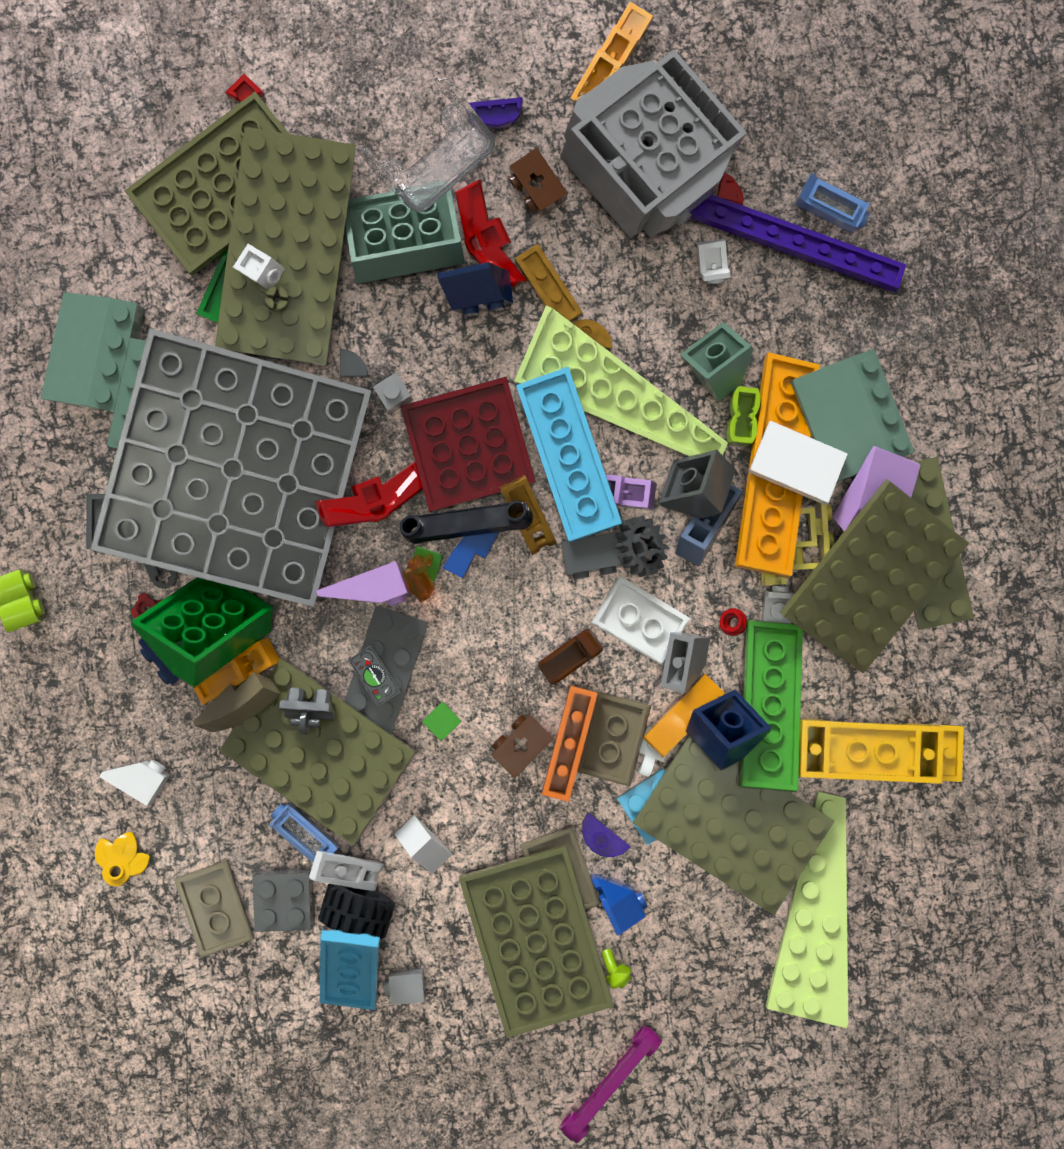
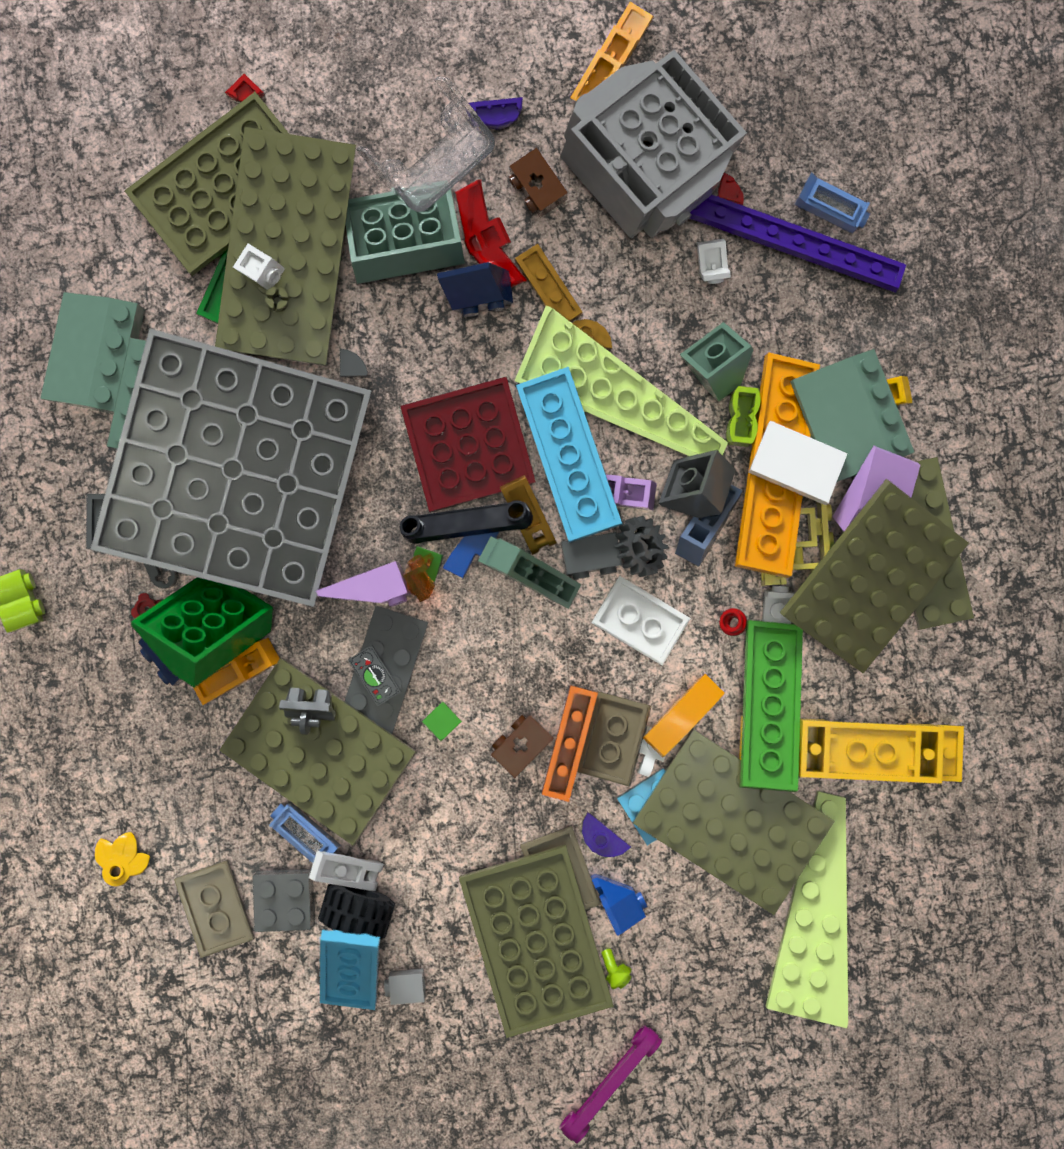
white slope [99,760,170,806] -> none
dark tan slope [193,672,281,732] -> none
red plate [315,462,423,527] -> none
light grey brick [373,373,413,415] -> none
white slope [394,814,452,874] -> none
reddish brown animal [538,628,604,685] -> none
light grey slope [660,632,710,693] -> none
dark blue slope [686,689,772,771] -> none
none -> sand green brick [478,536,581,609]
none -> yellow slope [886,376,913,406]

